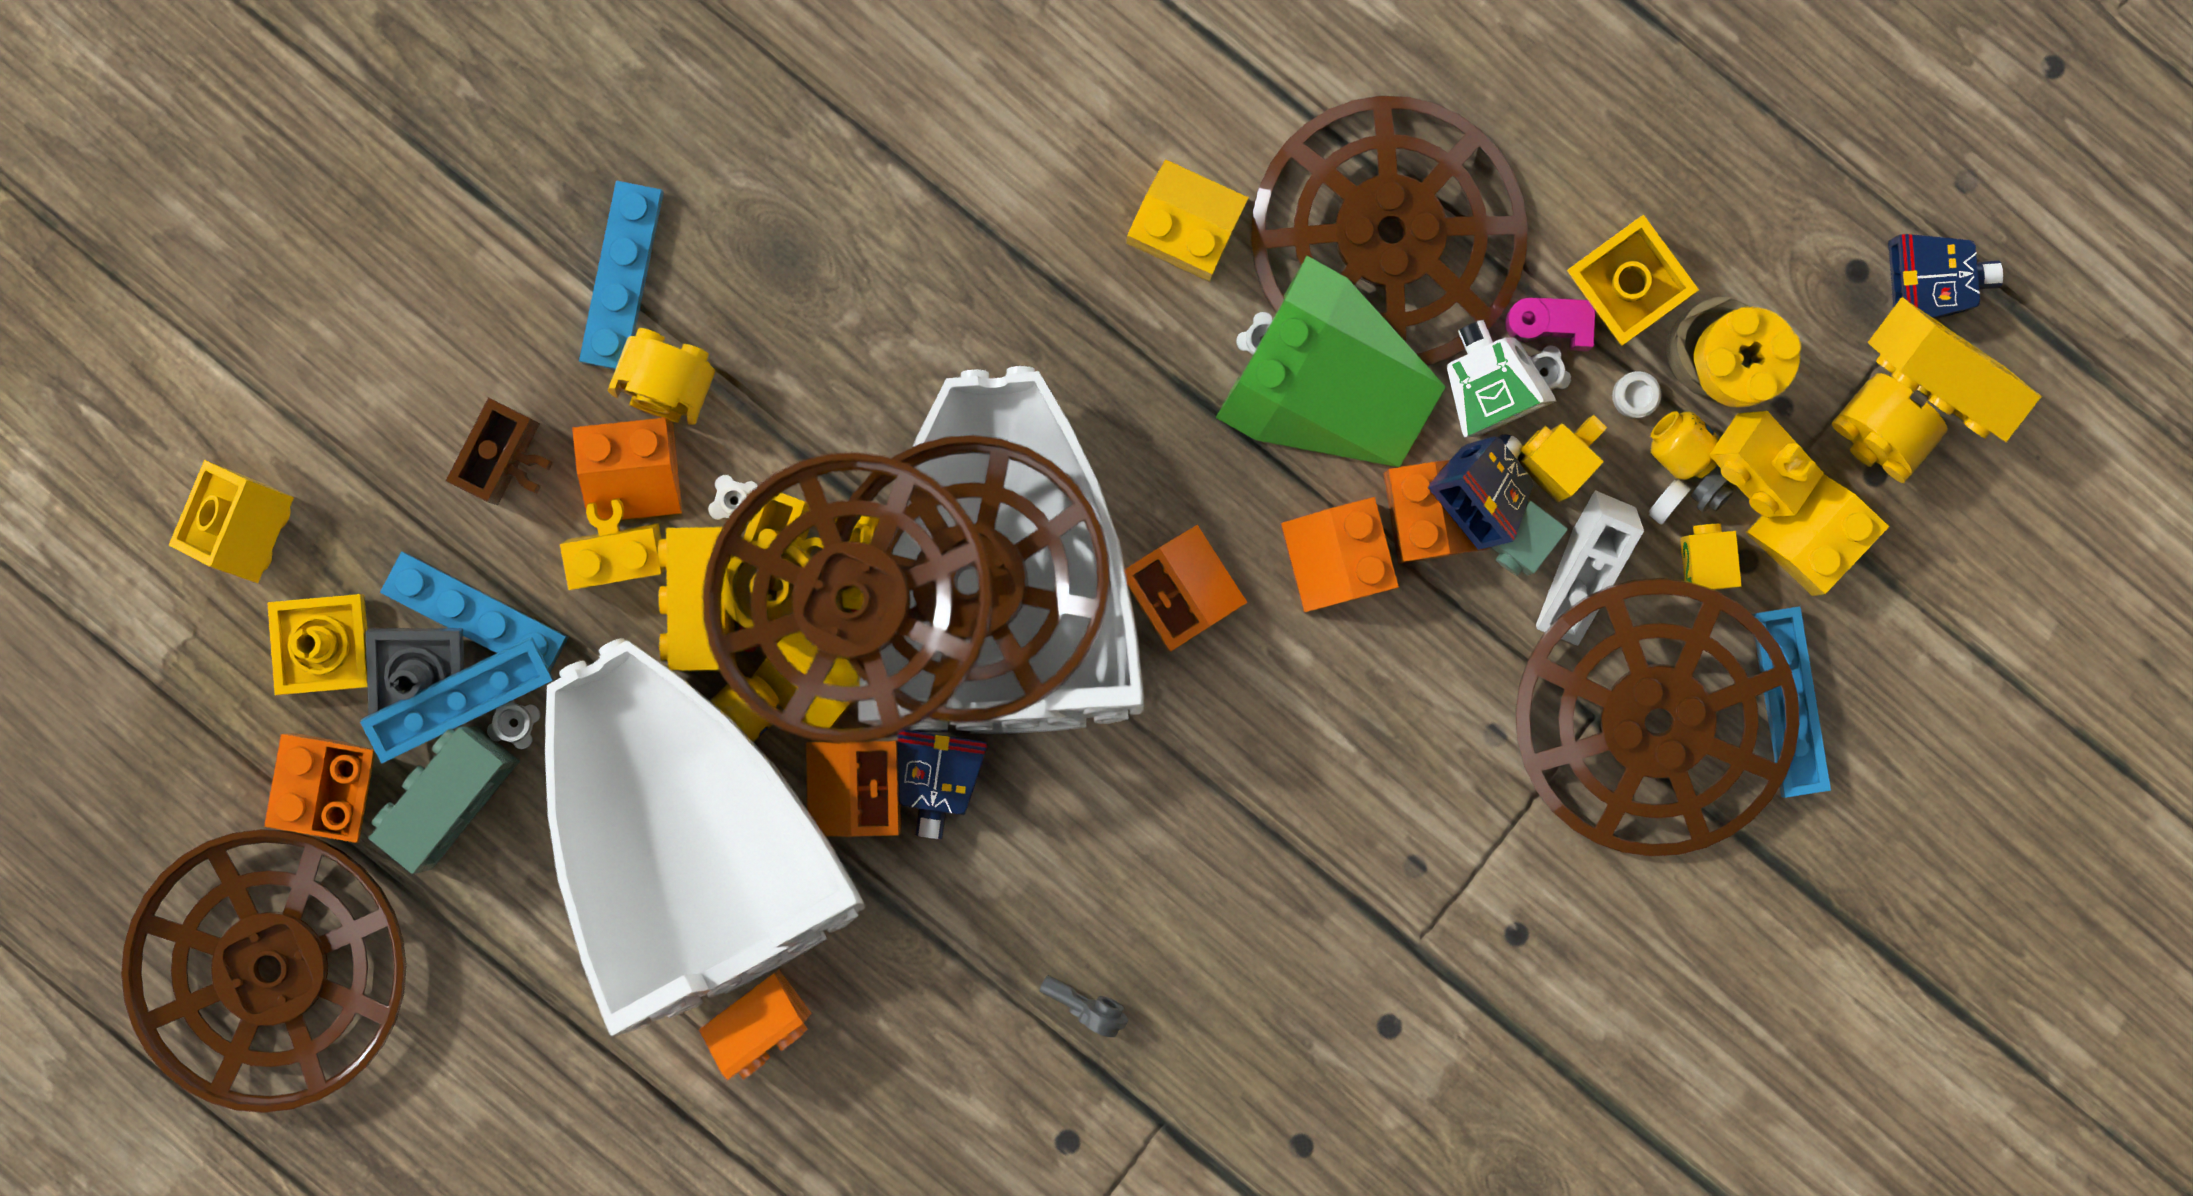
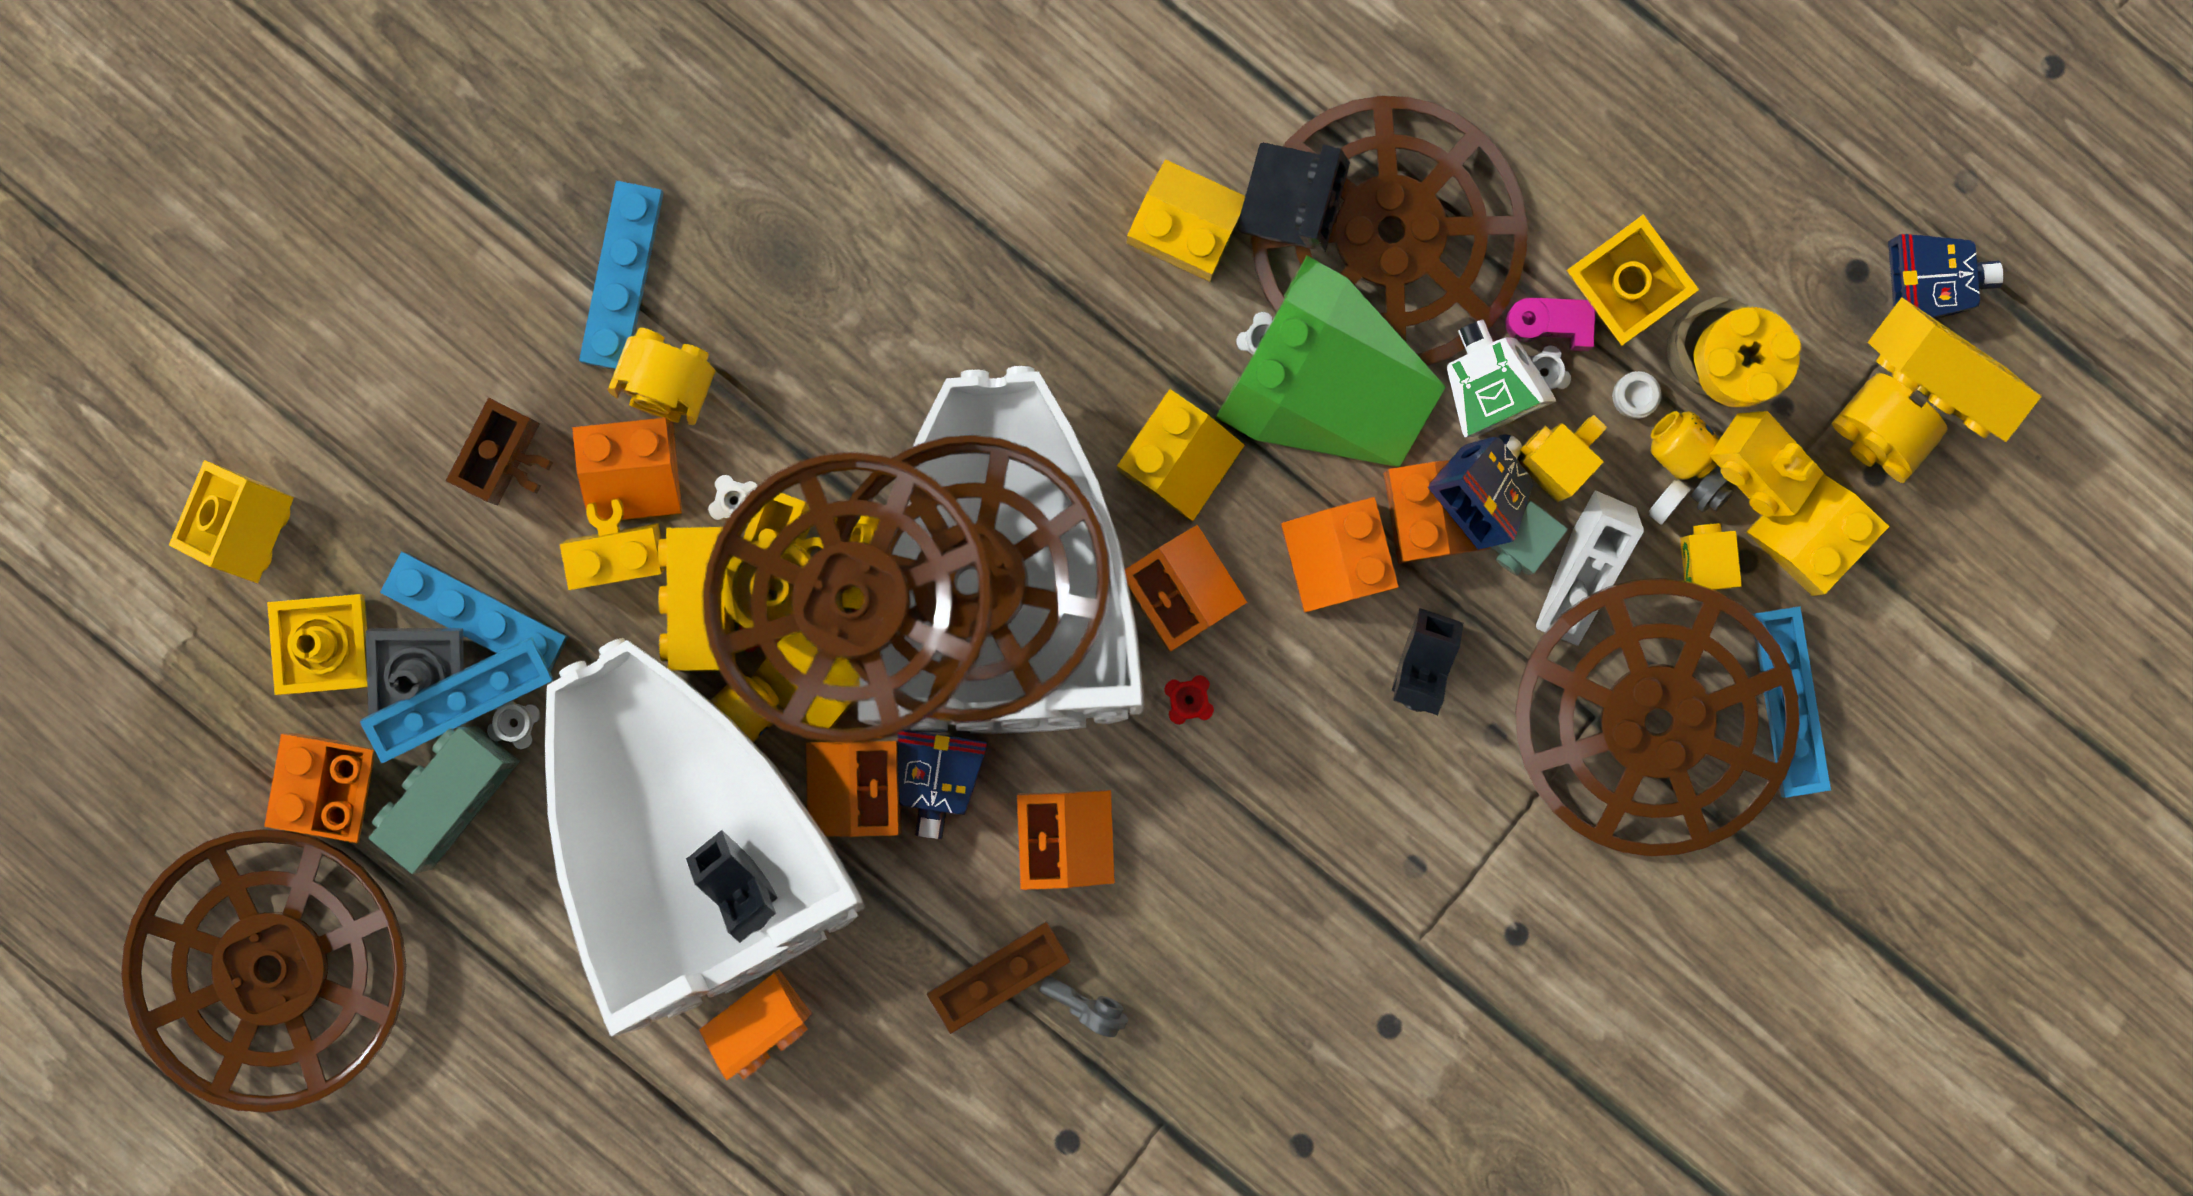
none -> black brick [686,830,777,943]
none -> reddish brown plate [927,921,1071,1034]
none -> orange slope [1017,790,1115,890]
none -> yellow slope [1117,389,1245,522]
none -> red plate [1164,675,1214,725]
none -> black bracket [1237,142,1350,252]
none -> black brick [1392,608,1464,716]

